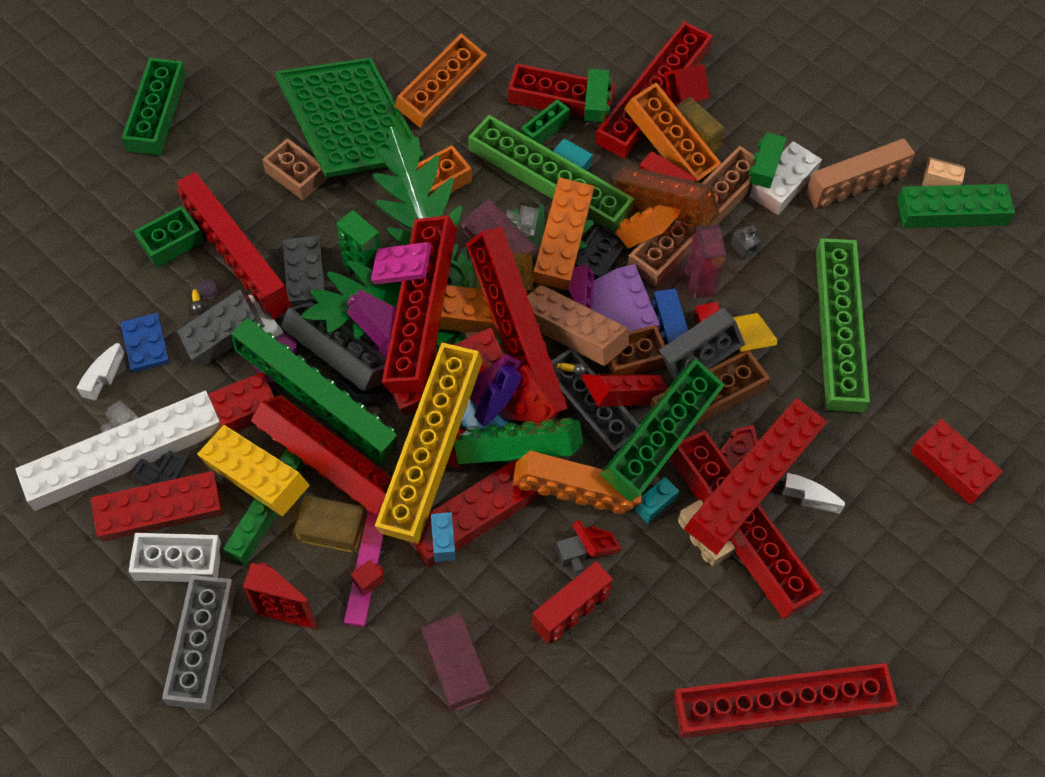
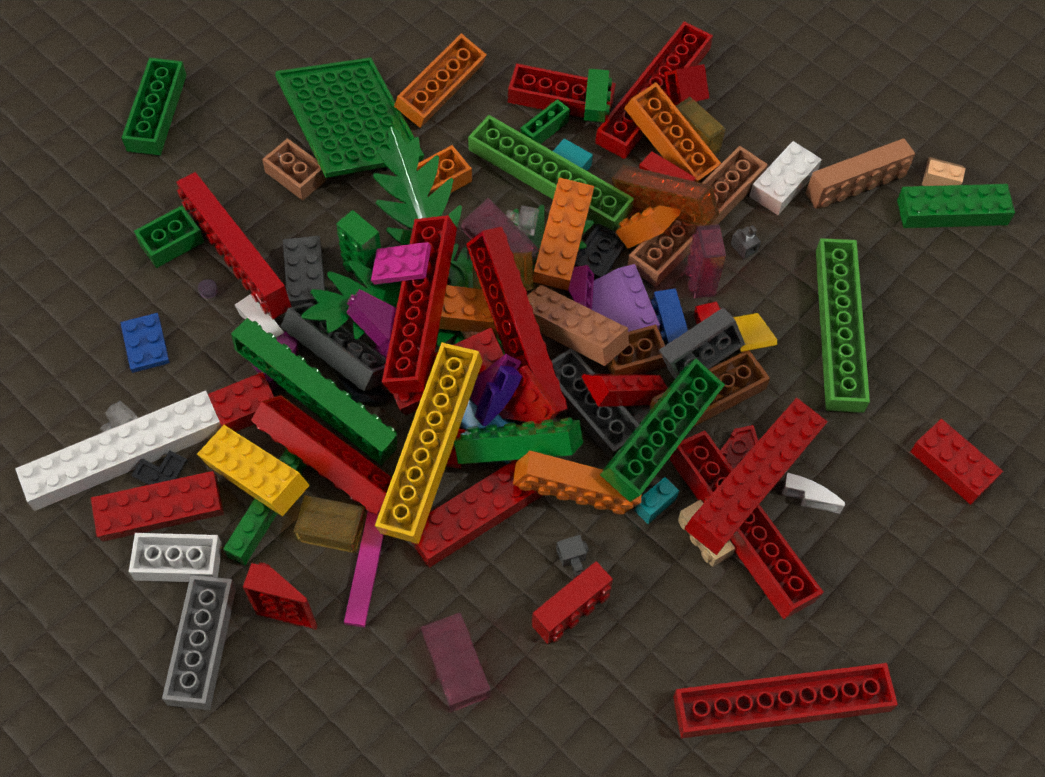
white slope [77,343,125,400] -> none
dark grey brick [177,289,265,367] -> none
flat silver piece [191,289,204,314] -> none
red brick [350,559,385,596] -> none
dark azure brick [431,512,456,562] -> none
piece [557,363,587,376] -> none
red wing [572,520,622,557] -> none
green brick [748,132,787,189] -> none

